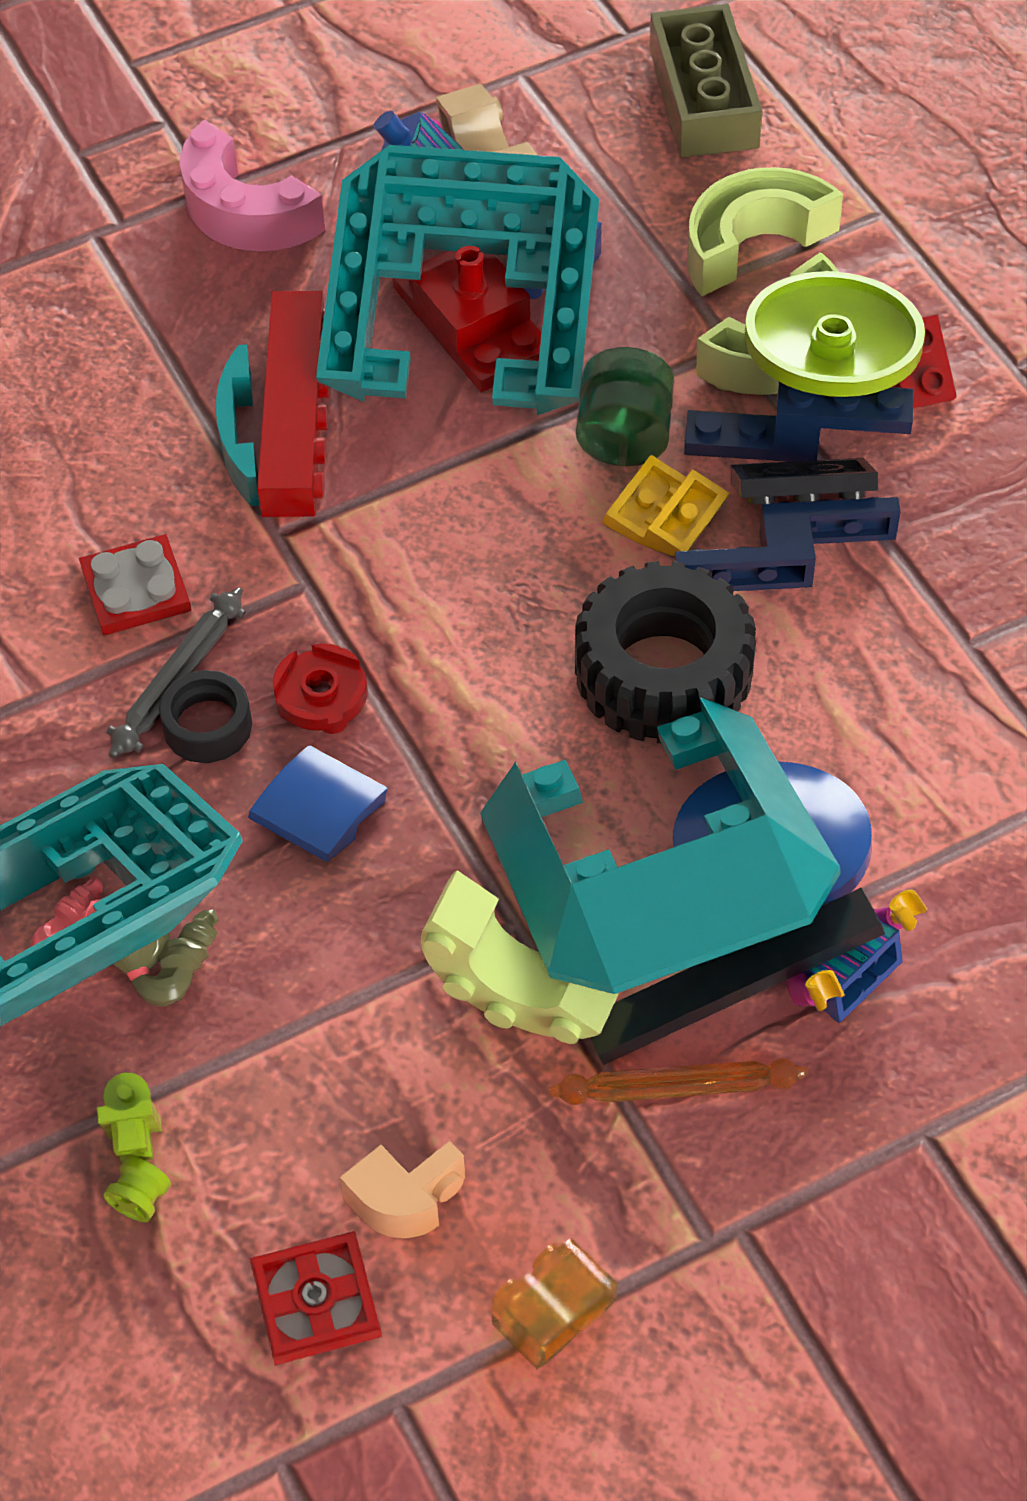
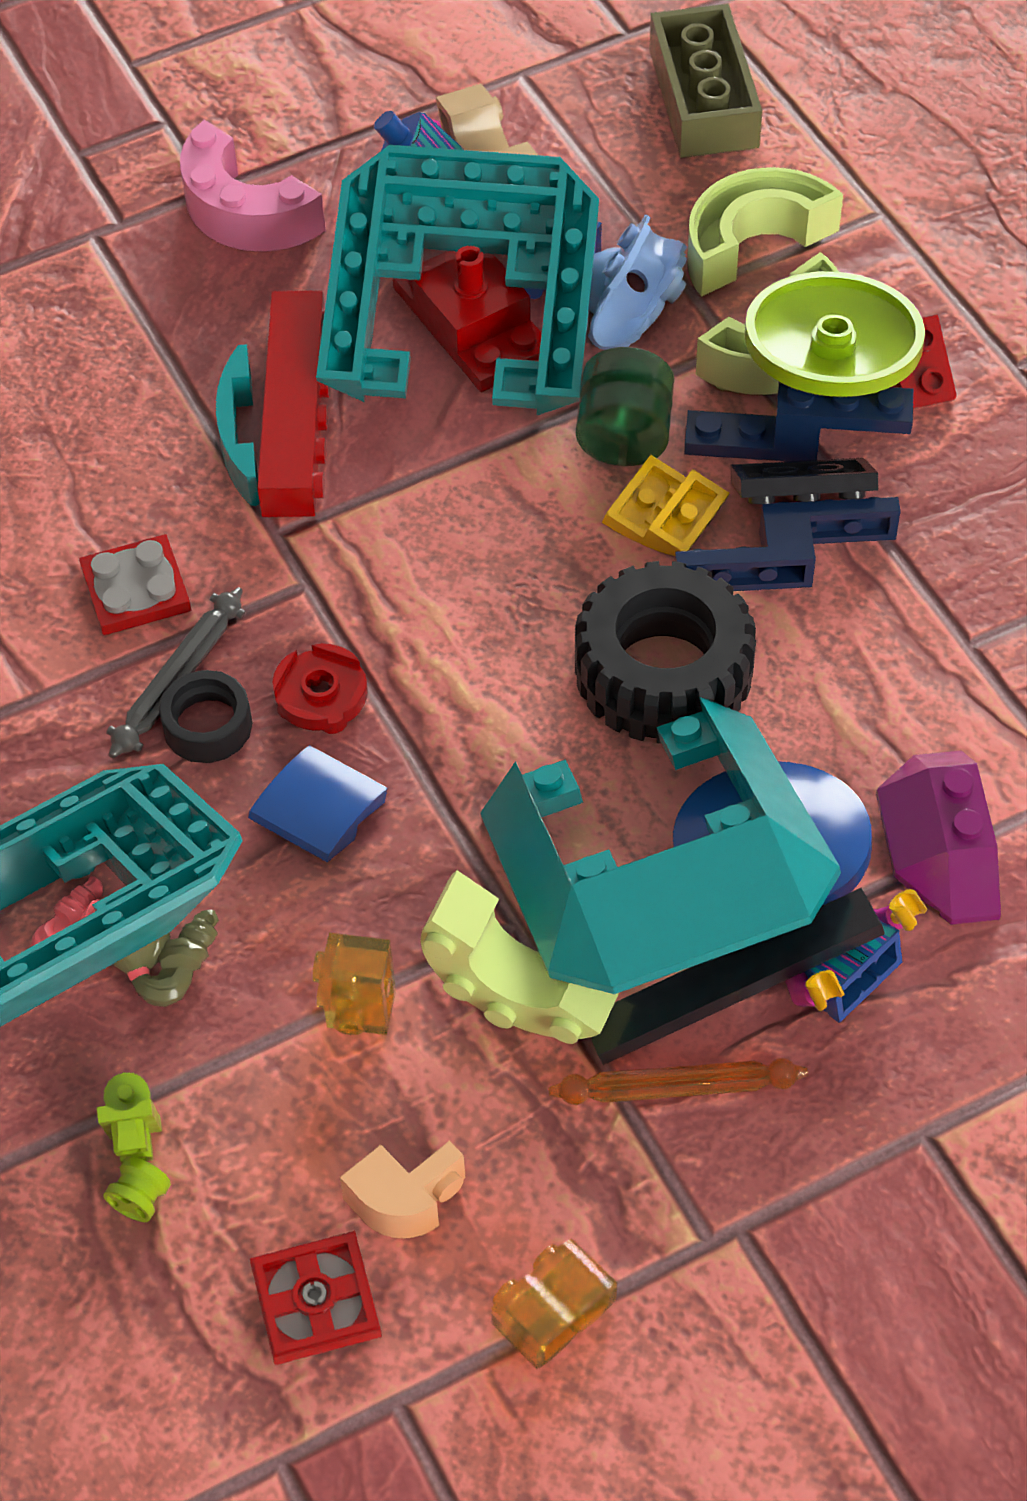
none -> clear yellow brick [313,932,396,1035]
none -> light blue piece [588,214,687,351]
none -> magenta wedge [876,750,1001,925]

